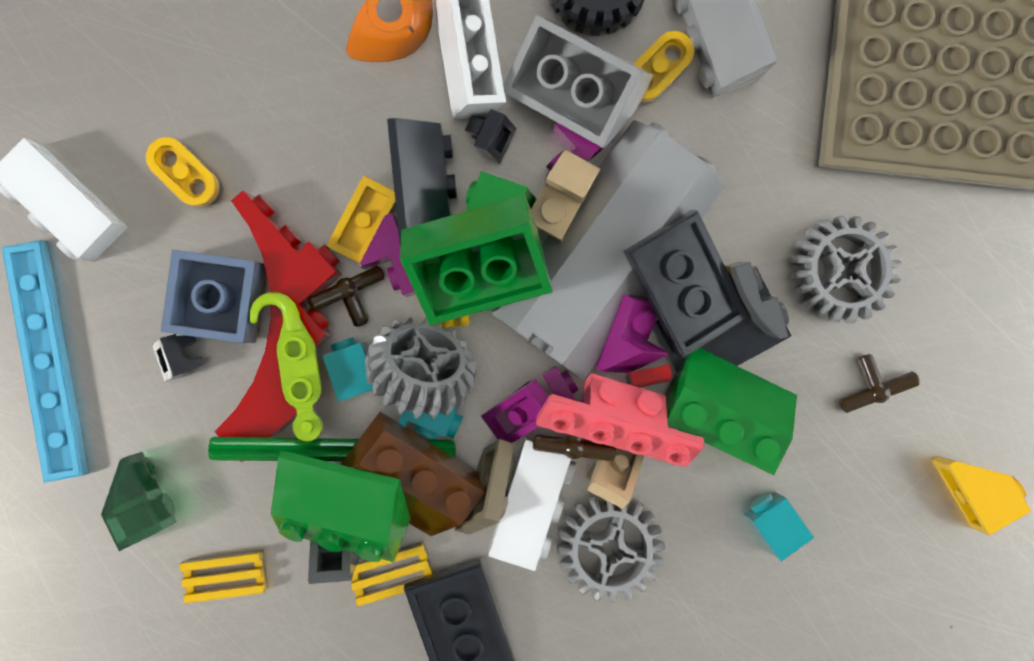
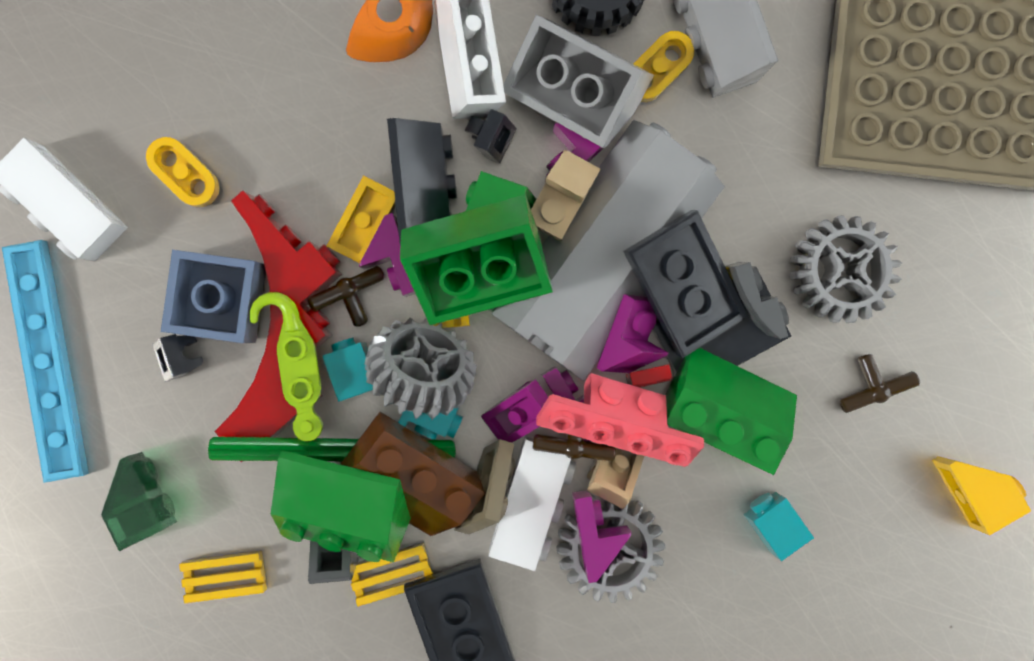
none -> magenta slope [572,490,632,583]

